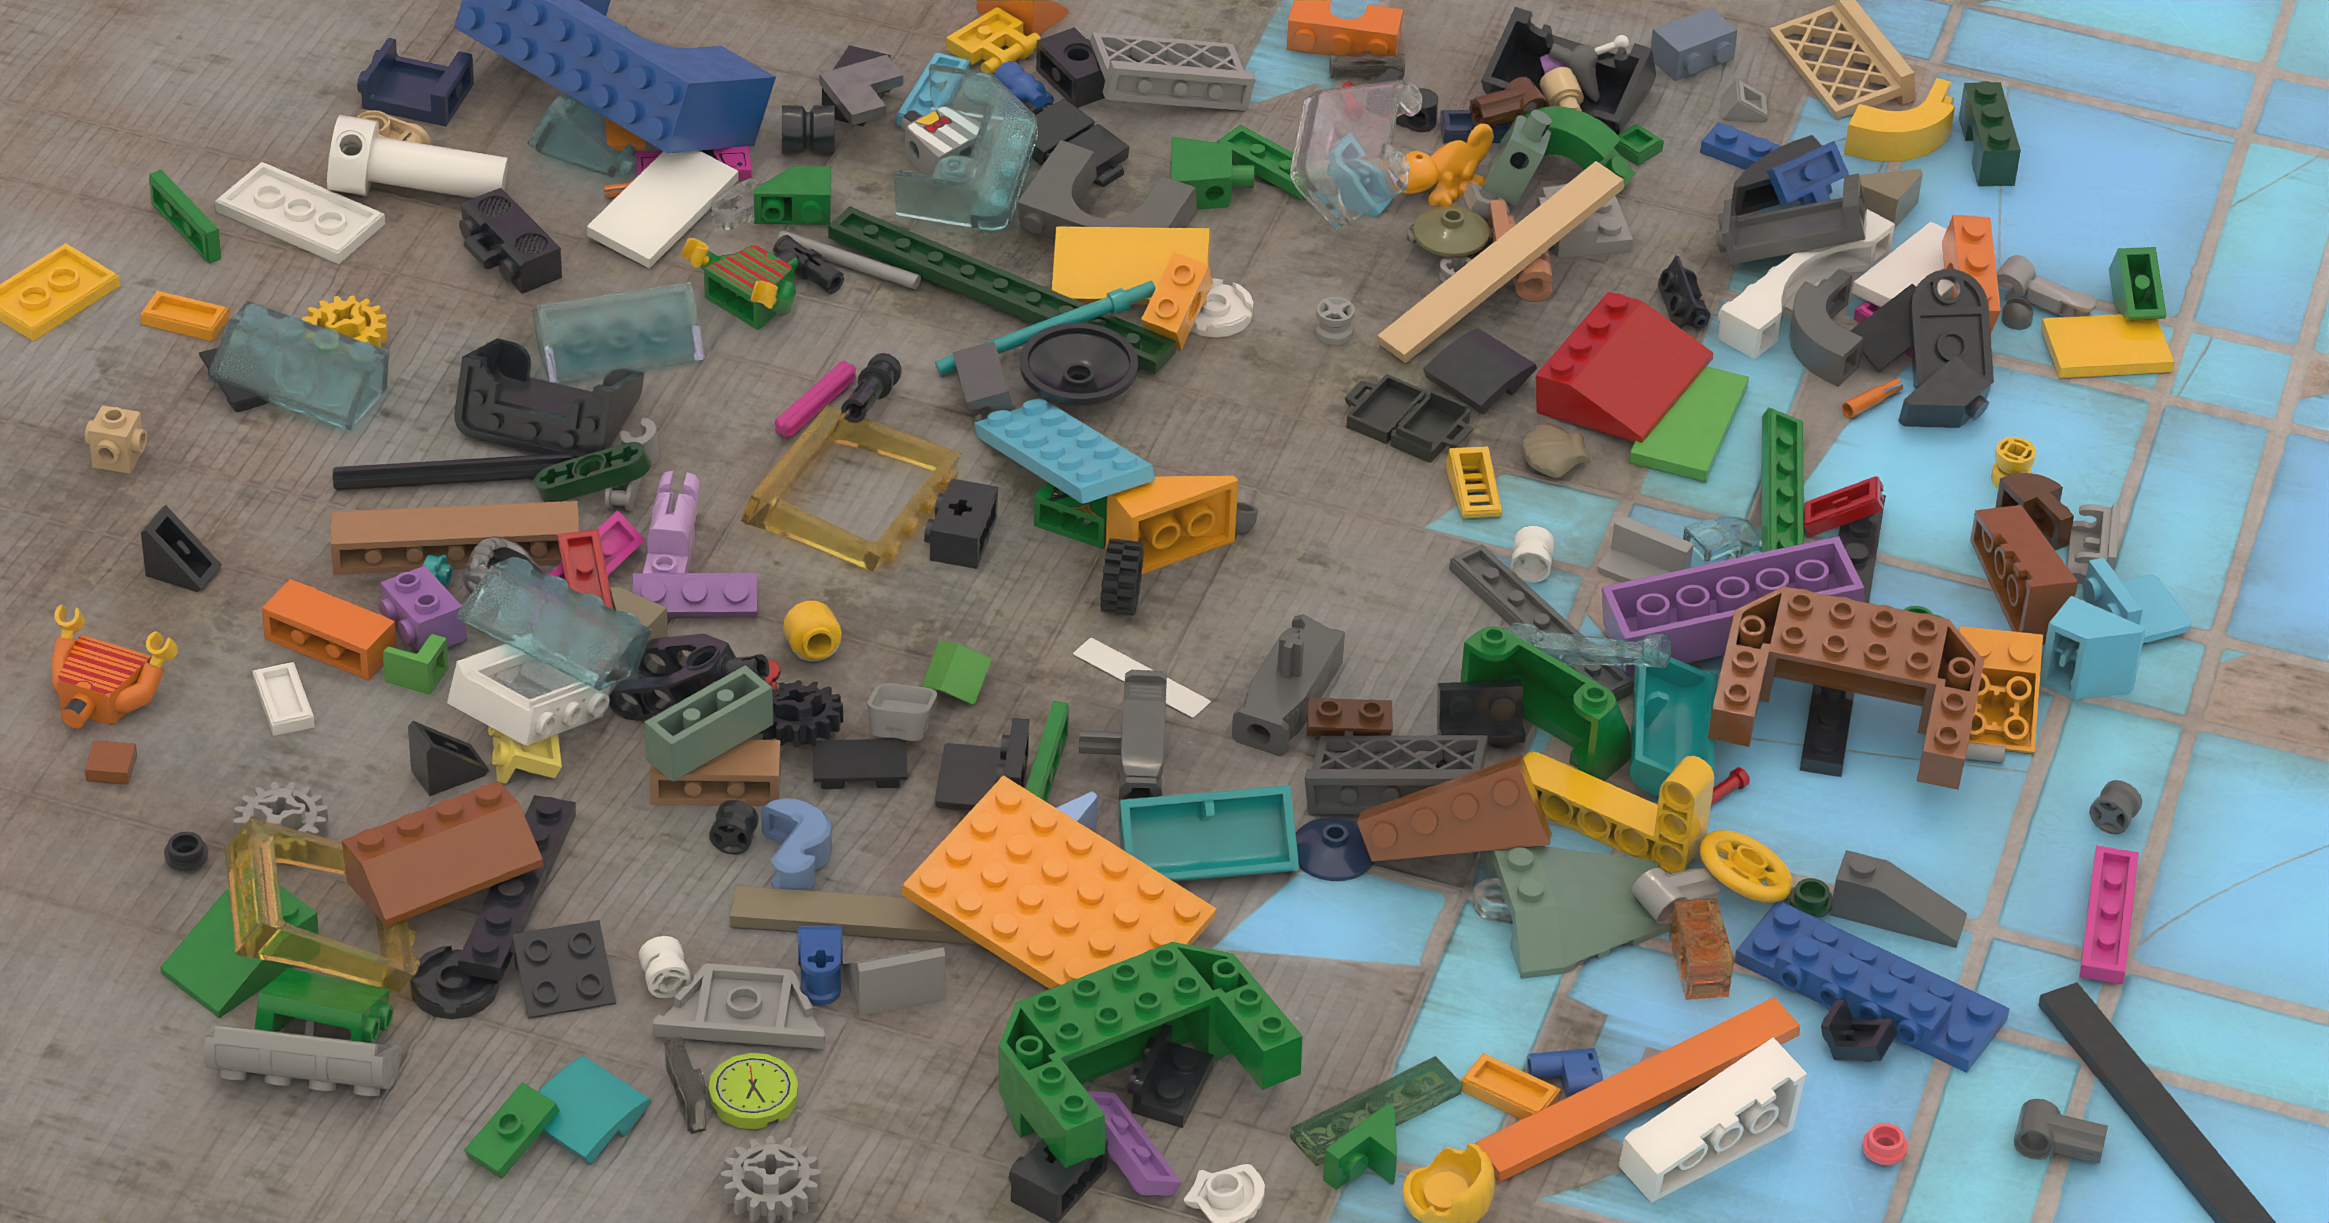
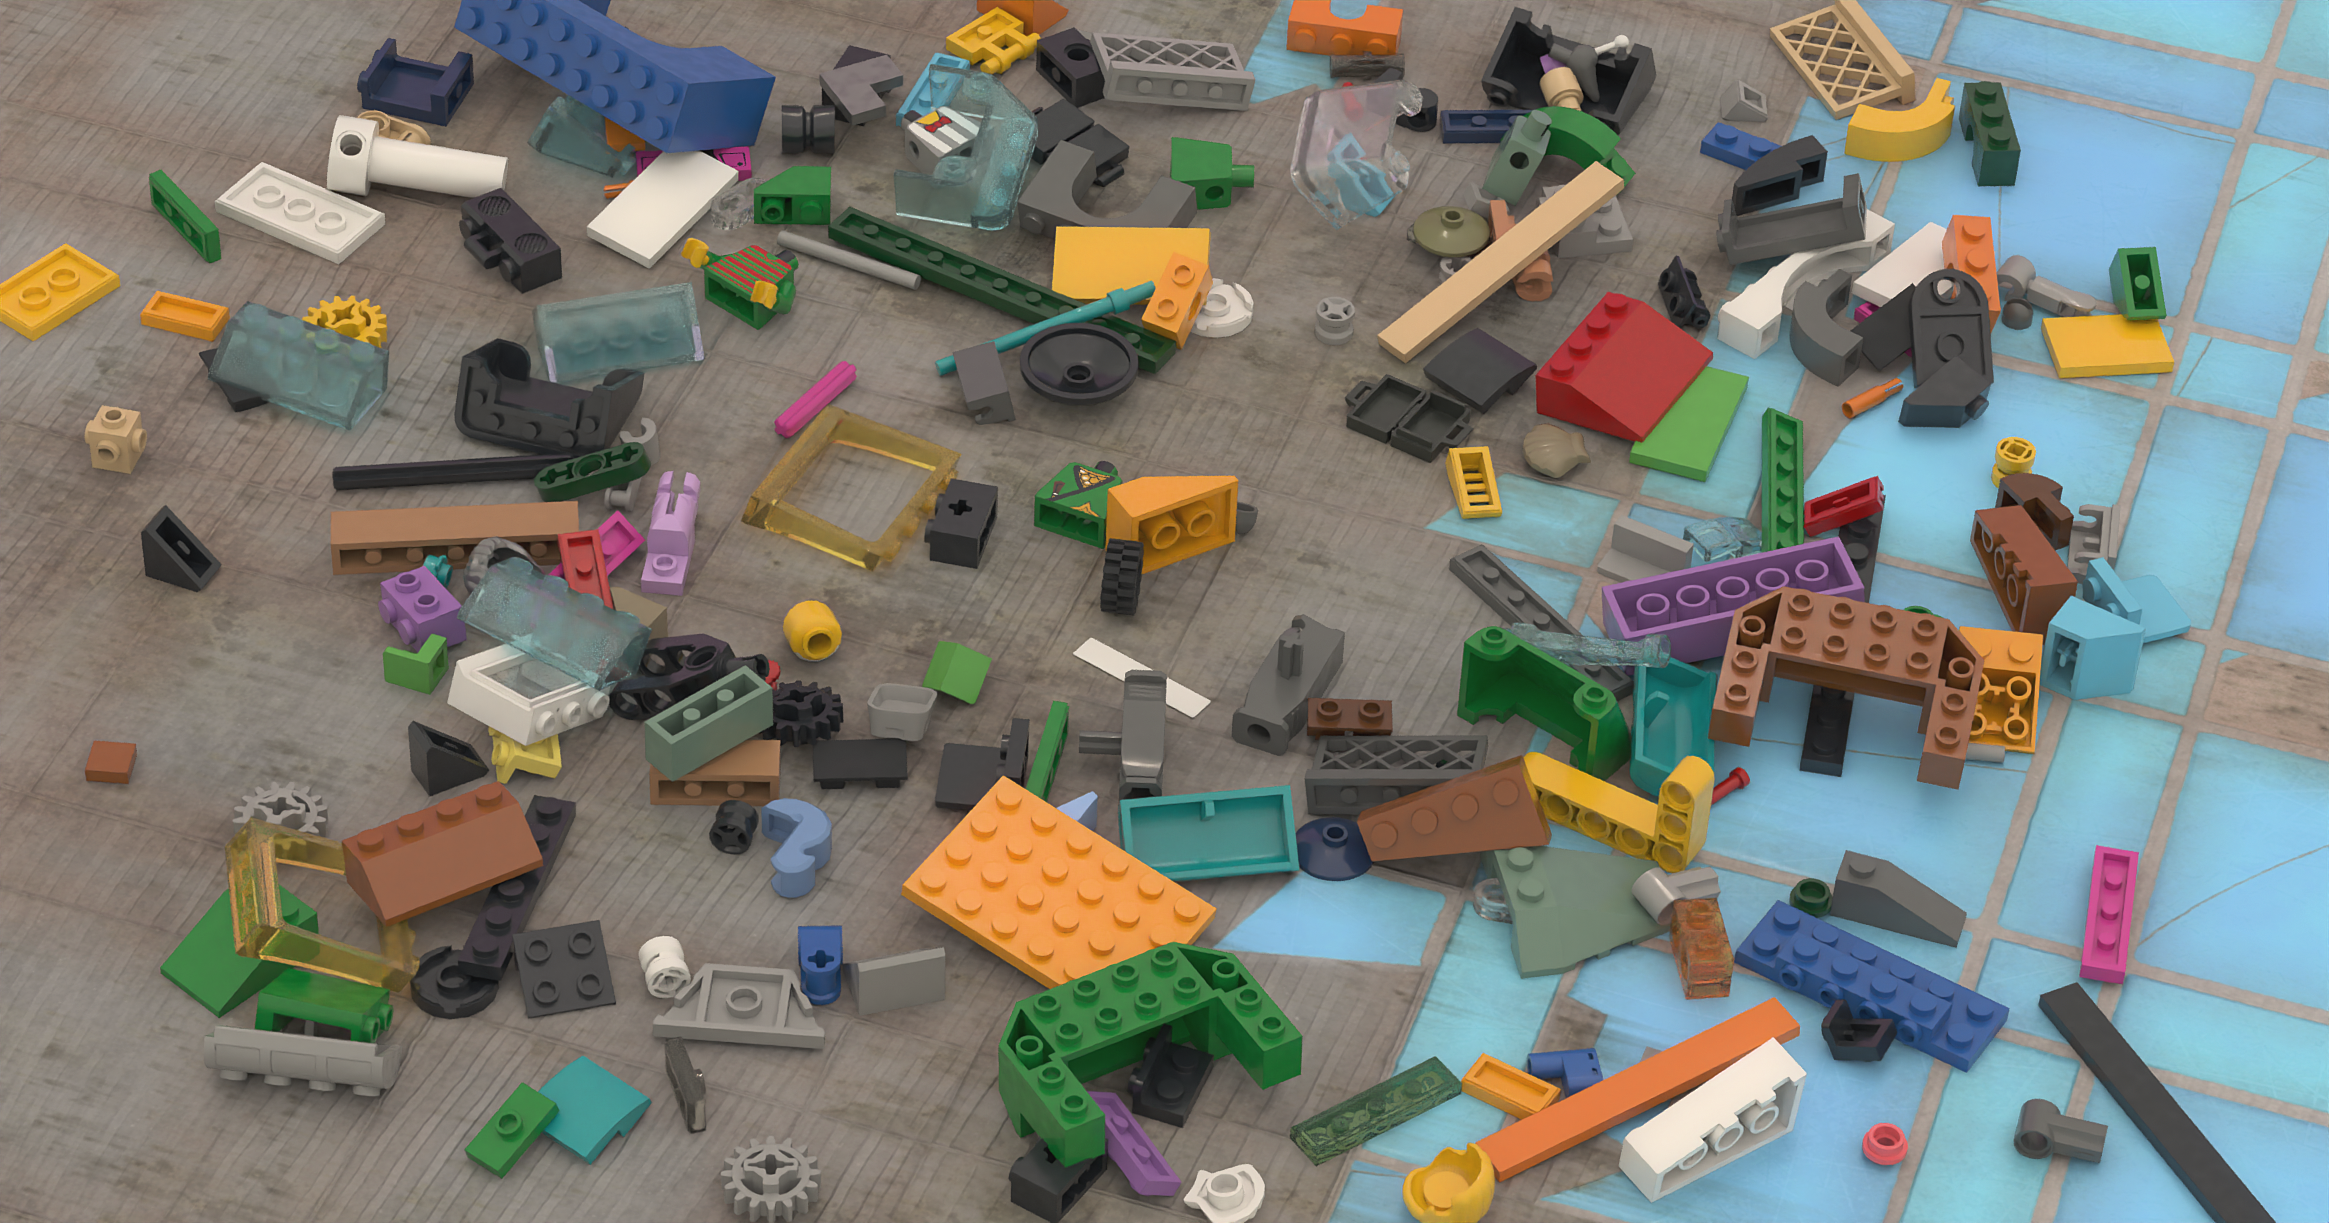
orange torso [51,605,178,729] -> none
black plate [164,831,208,871] -> none
white tile [253,662,315,736] -> none
orange brick [262,579,397,681] -> none
medium lavender plate [633,573,757,618] -> none
lime tile [708,1053,798,1130] -> none
dark tan tile [730,885,979,945] -> none
black pin [773,235,844,294] -> none
black pin [841,353,902,423] -> none
medium azure plate [974,399,1155,504] -> none
blue piece [992,61,1054,122] -> none
green plate [1217,125,1328,200] -> none
green slope [1323,1104,1397,1190] -> none
light orange animal [1393,124,1494,207] -> none
black bracket [1437,679,1526,748] -> none
reddish brown piece [1469,77,1550,127] -> none
white wheel [1511,526,1555,583] -> none
green tile [1614,124,1664,166] -> none
sand blue piece [1651,7,1738,81] -> none
yellow plate [1699,830,1793,903] -> none
blue hinge [1767,141,1849,206] -> none
dark tan slope [1860,169,1923,229] -> none
dark grey wheel [2089,780,2142,834] -> none

